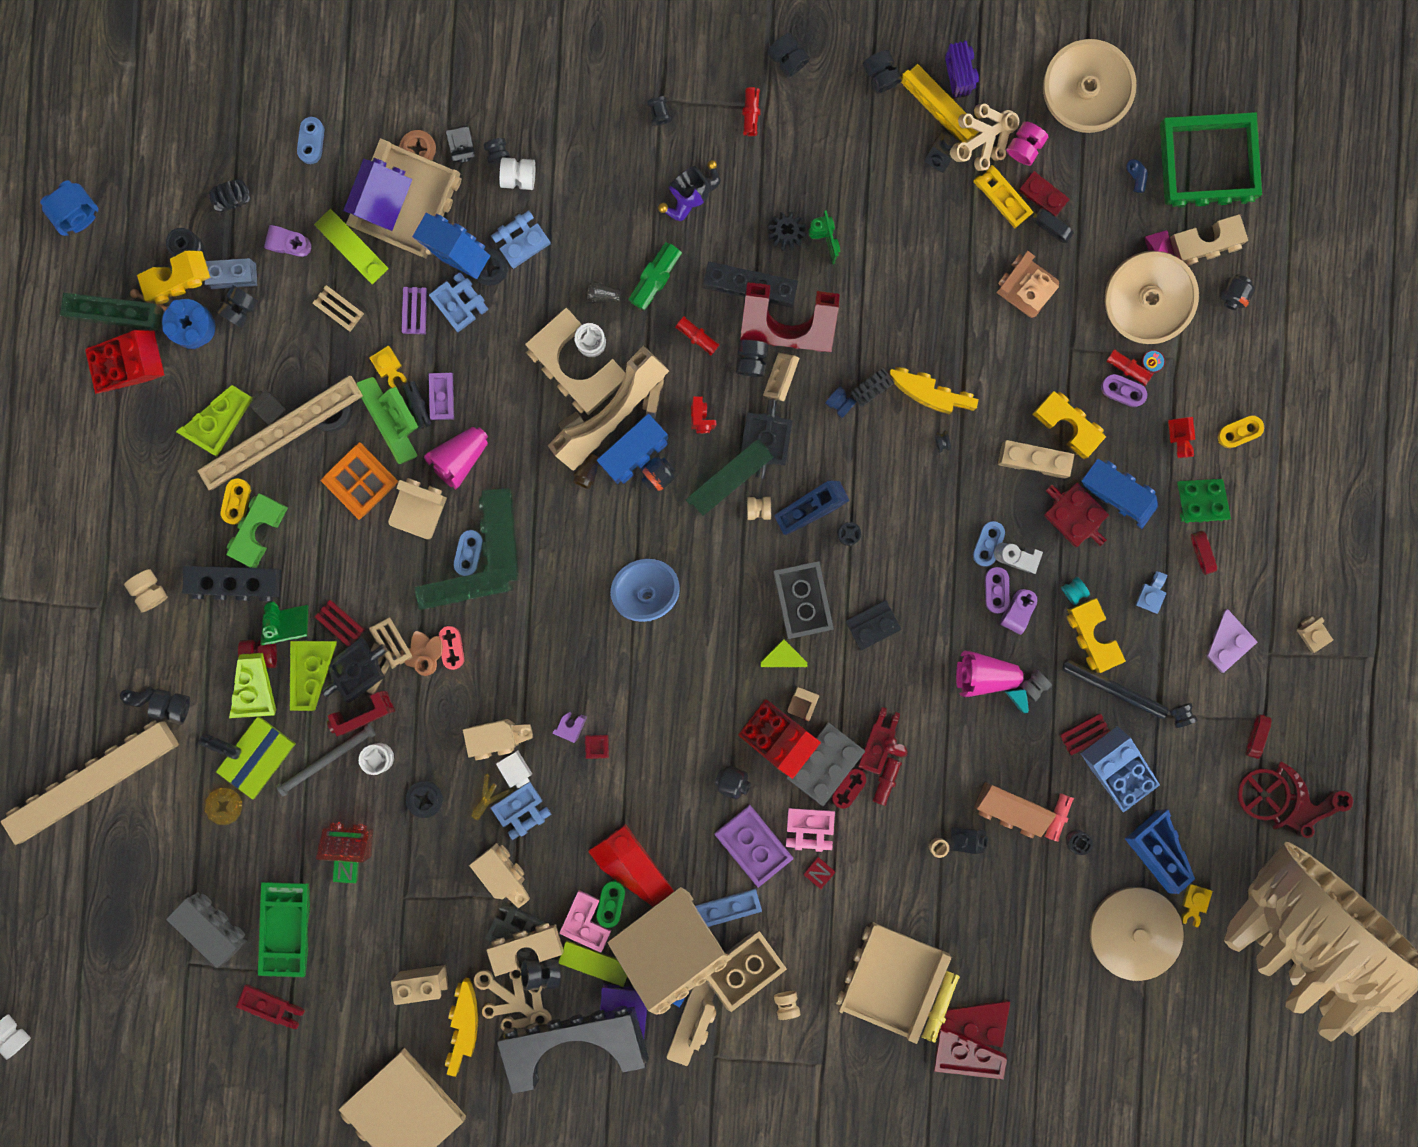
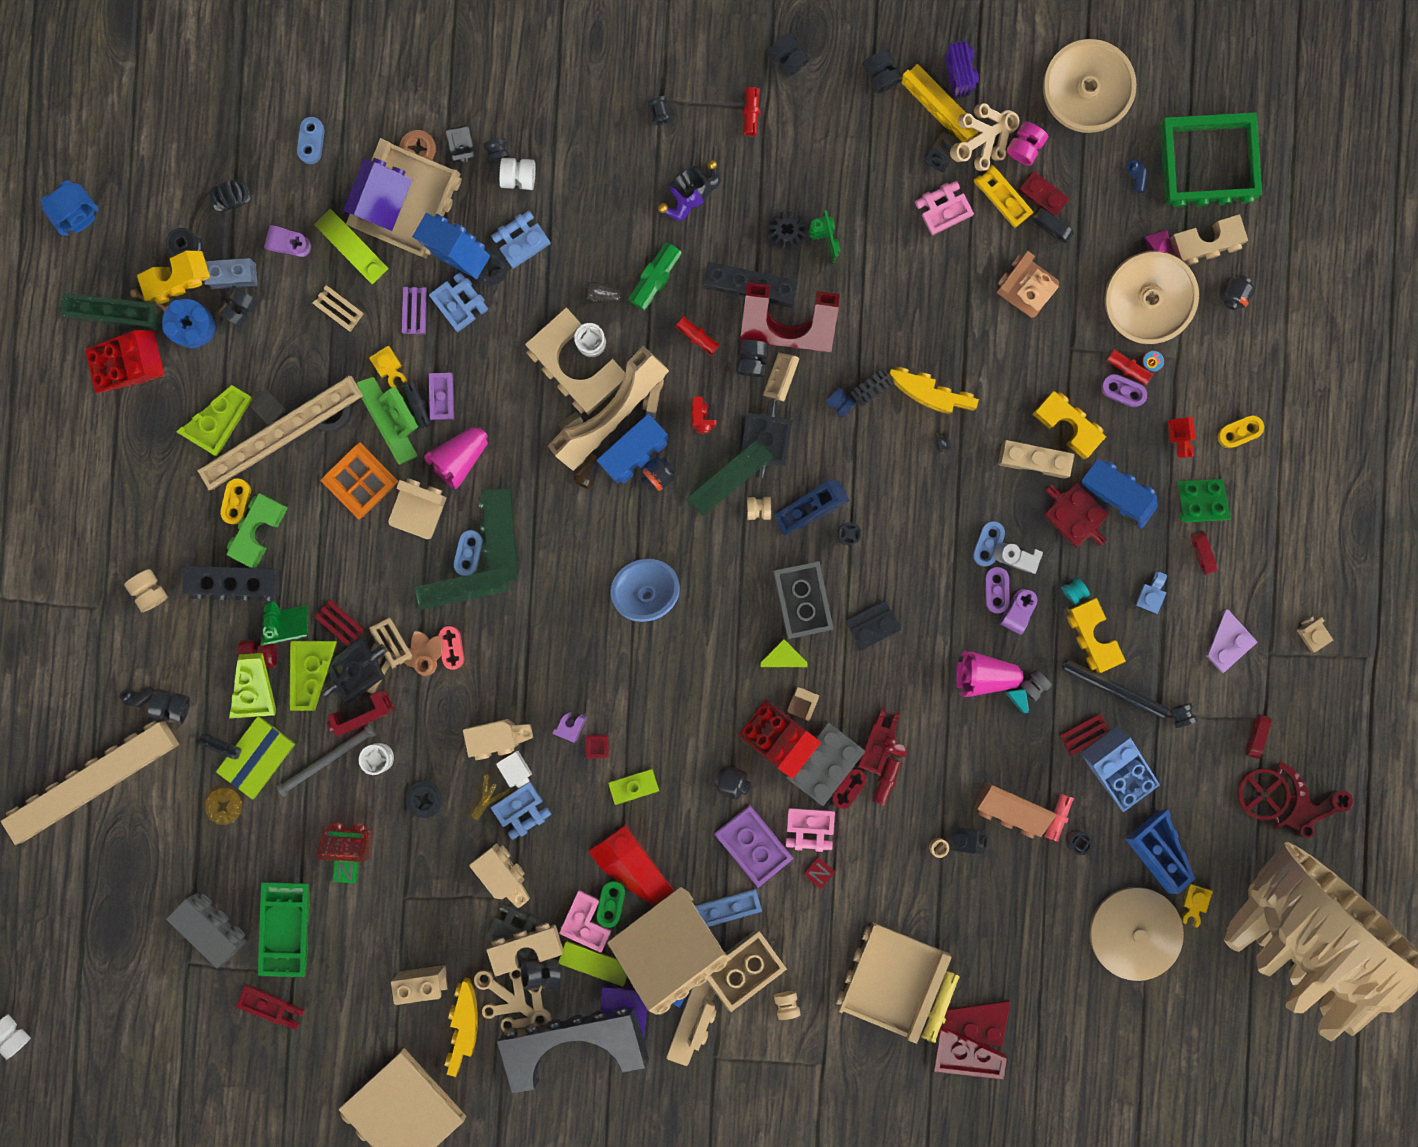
none -> lime plate [608,769,659,805]
none -> bright pink plate [915,181,974,236]

